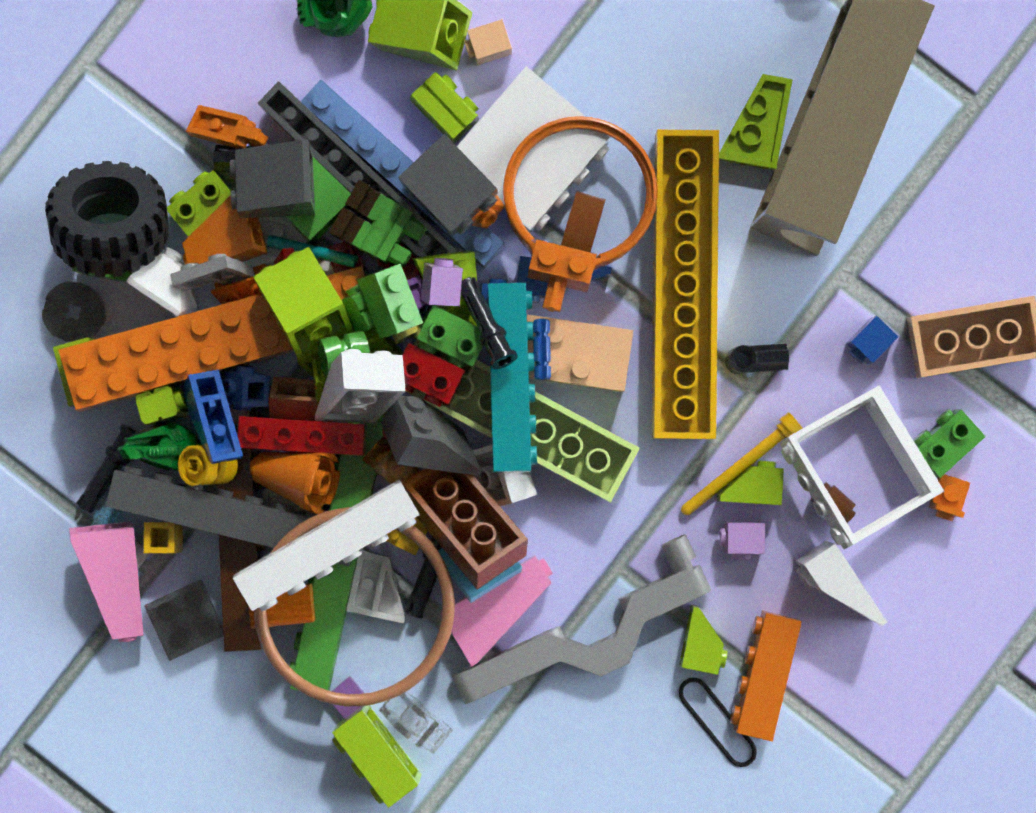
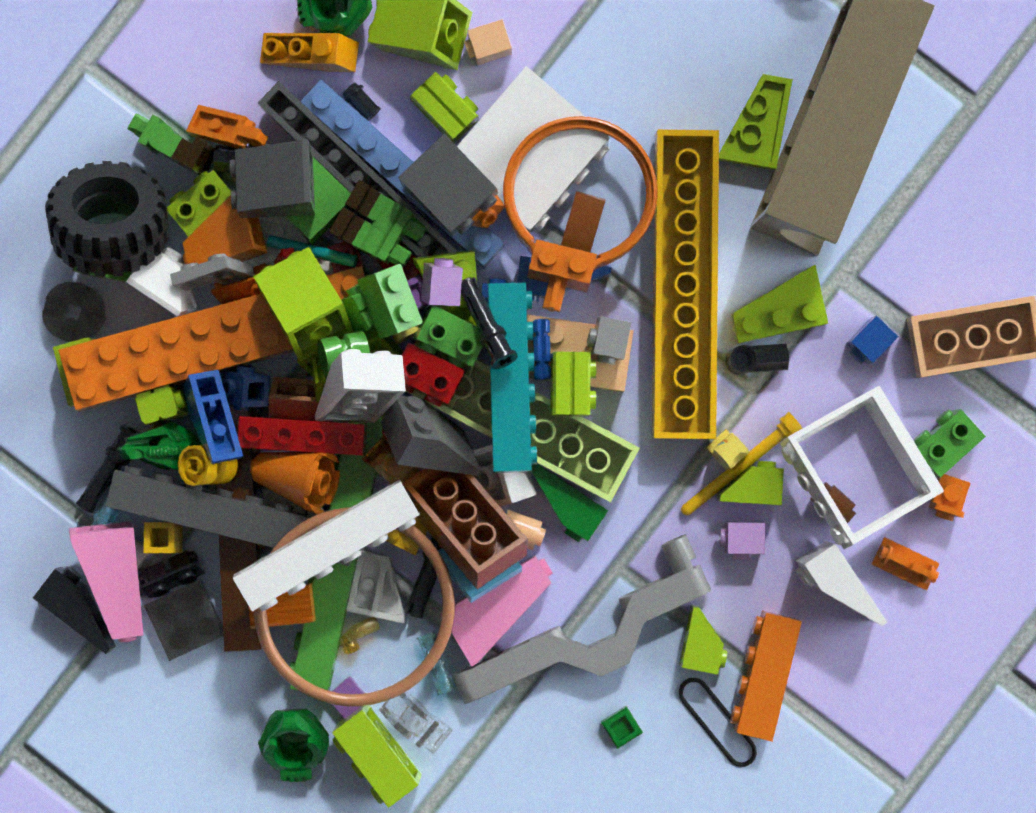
none -> black slope [33,566,116,654]
none -> hips [127,113,215,175]
none -> black hinge [138,550,206,598]
none -> green helmet [258,709,329,782]
none -> light orange slope [260,33,359,72]
none -> clear yellow arm [340,617,380,655]
none -> black pin [342,82,381,121]
none -> clear light blue pin [417,631,456,695]
none -> light nougat brick [506,509,546,550]
none -> green slope [531,464,608,542]
none -> lime brick [550,351,596,416]
none -> light grey brick [587,316,631,365]
none -> green tile [601,706,643,749]
none -> light yellow leg [705,429,750,470]
none -> lime wing [732,264,829,344]
none -> orange hinge [871,537,940,591]

